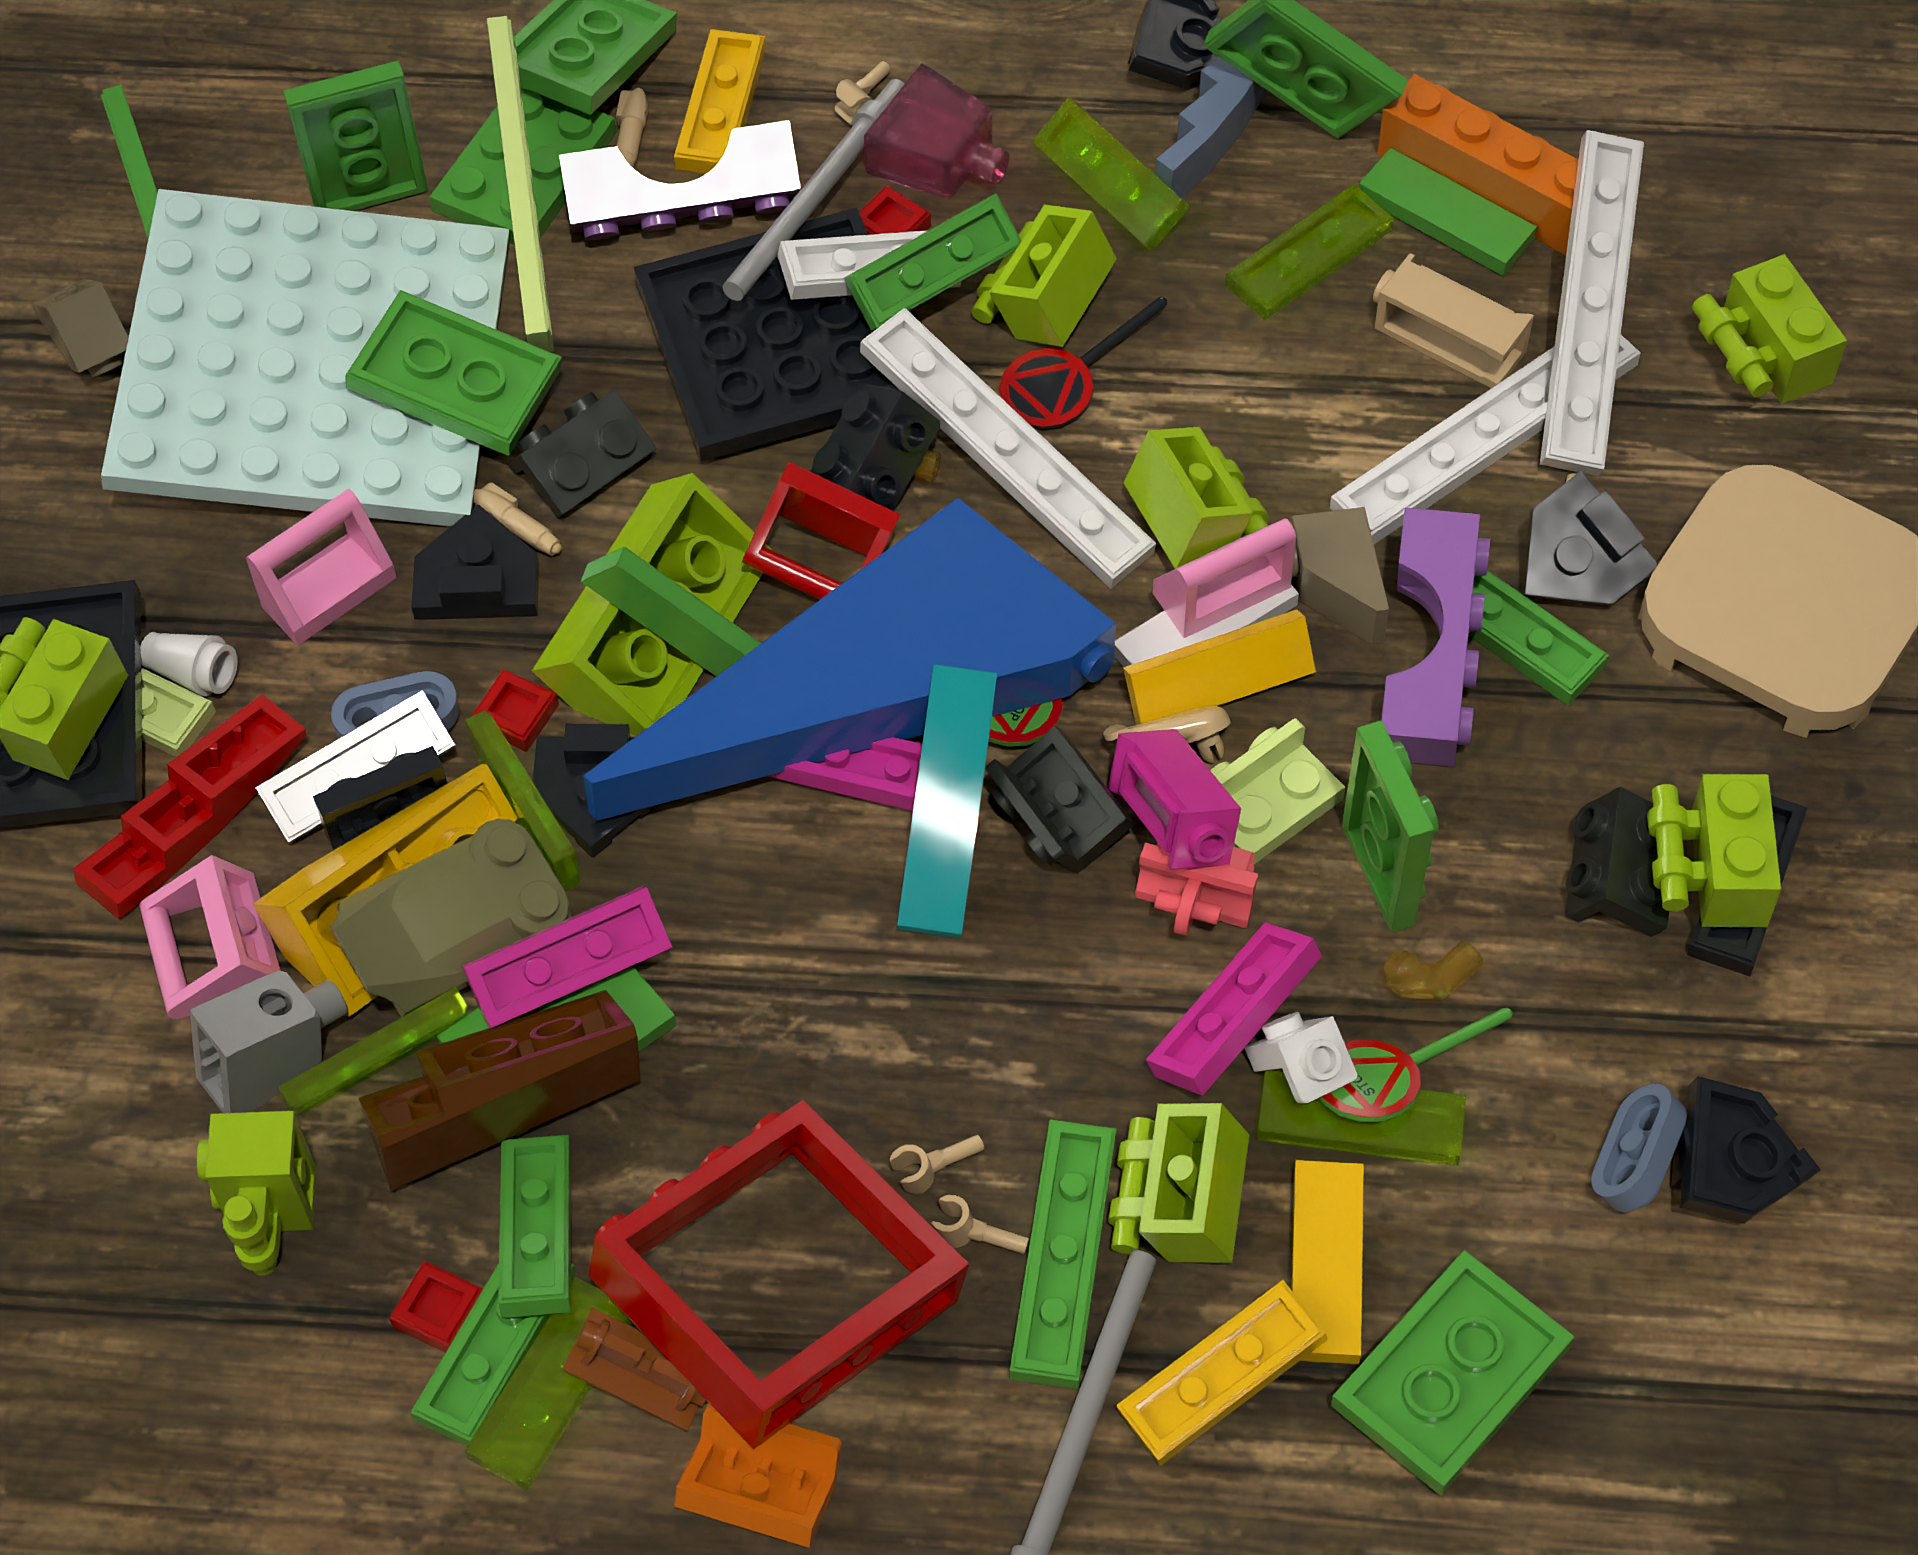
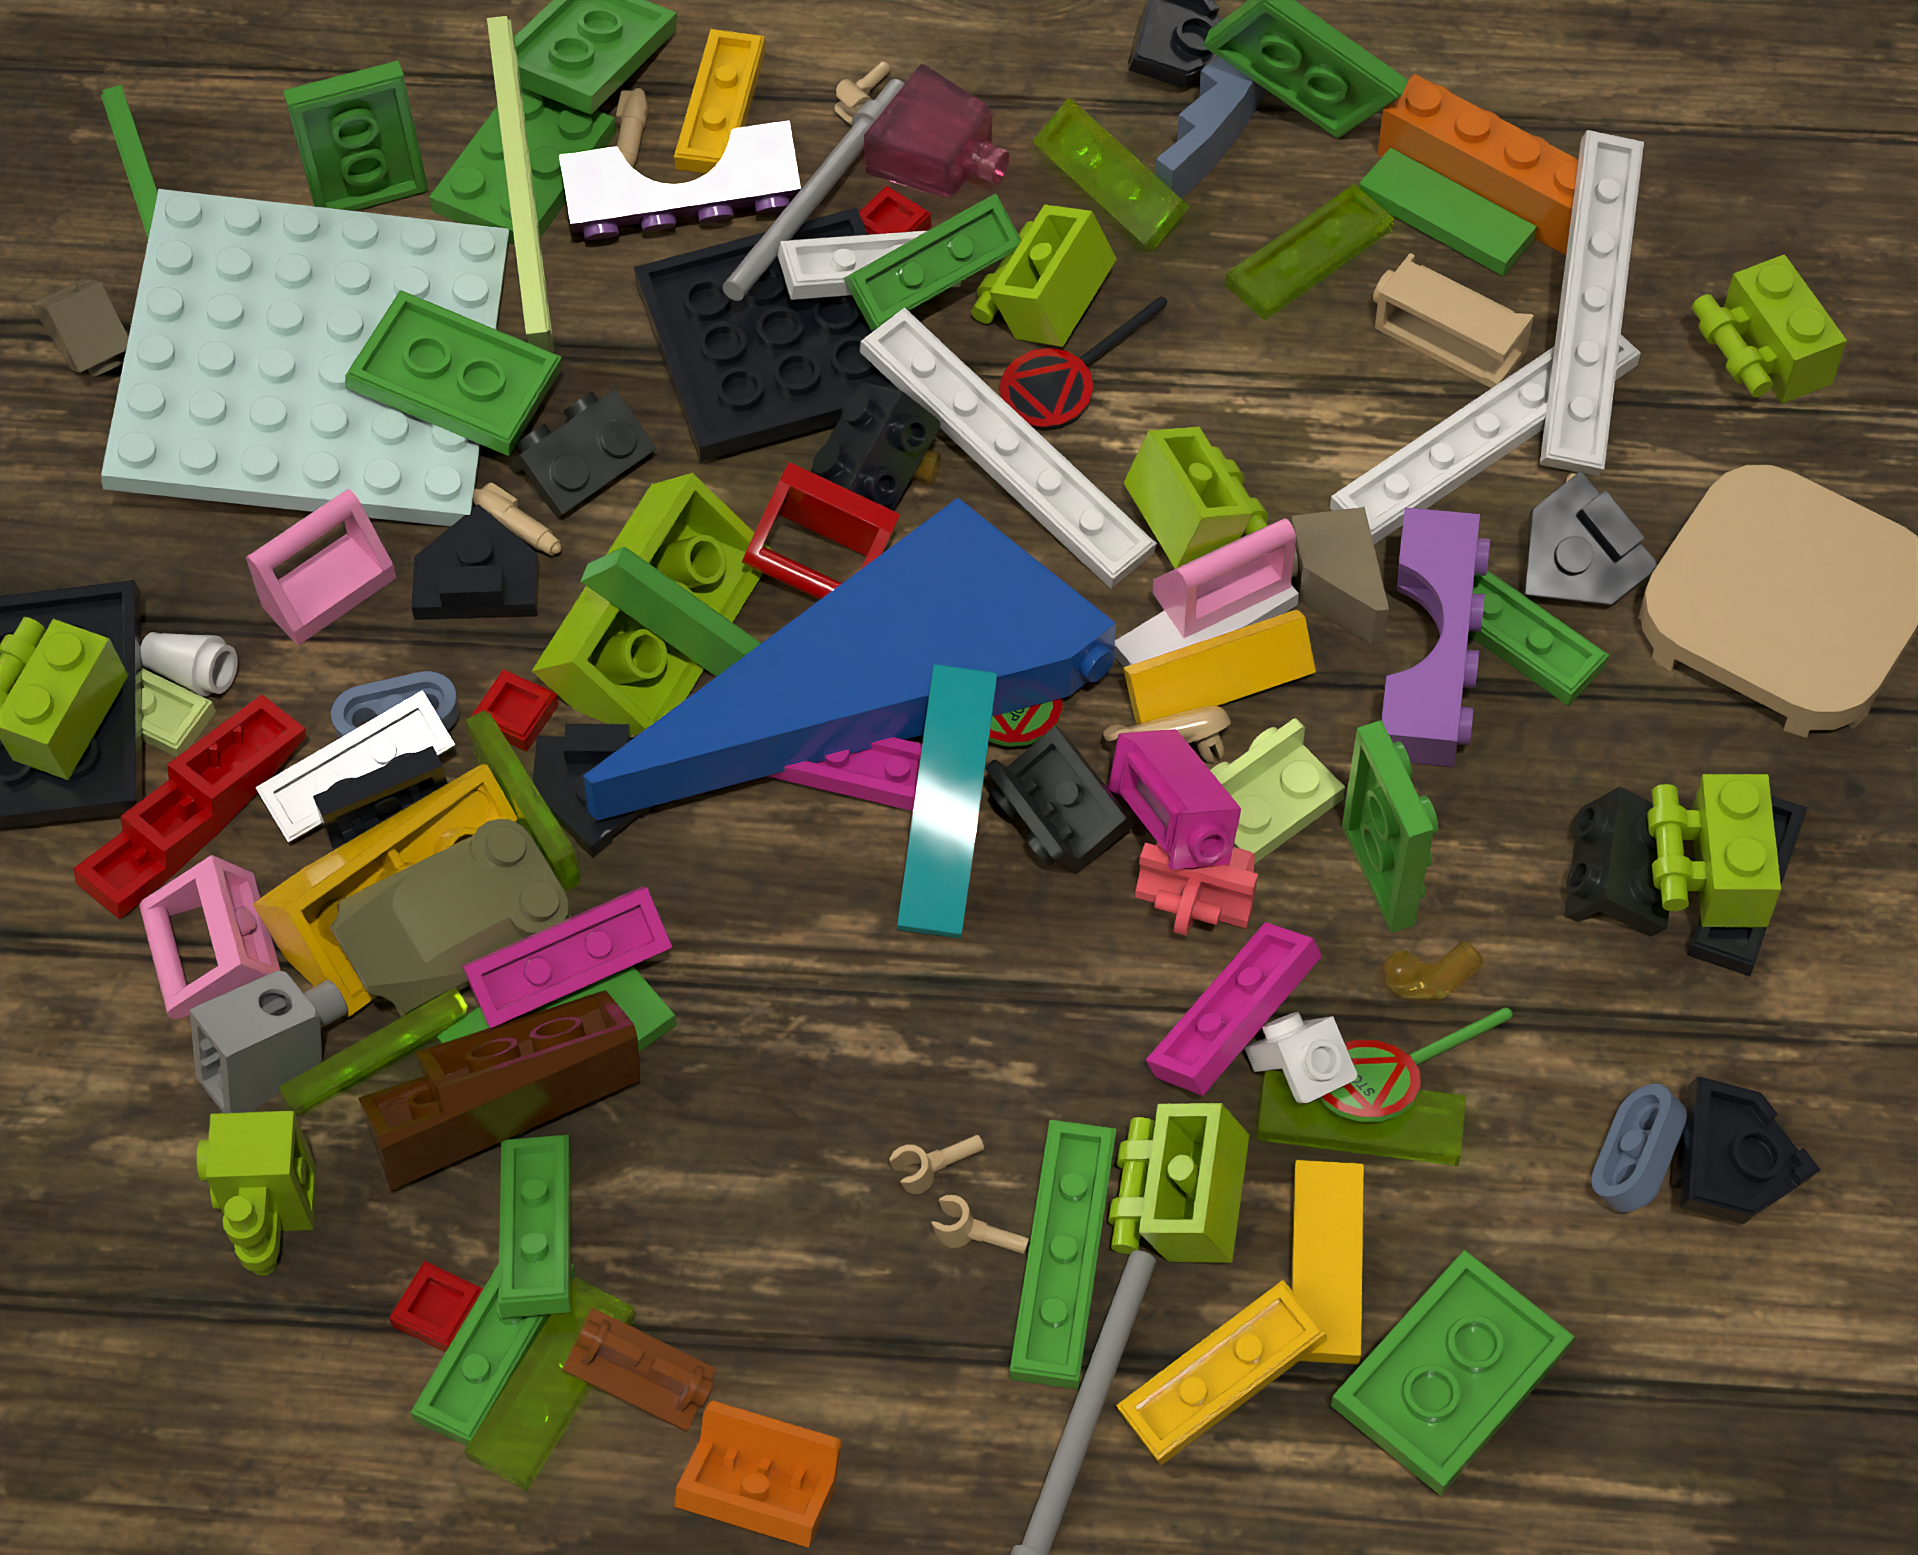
red window [588,1100,969,1449] -> none

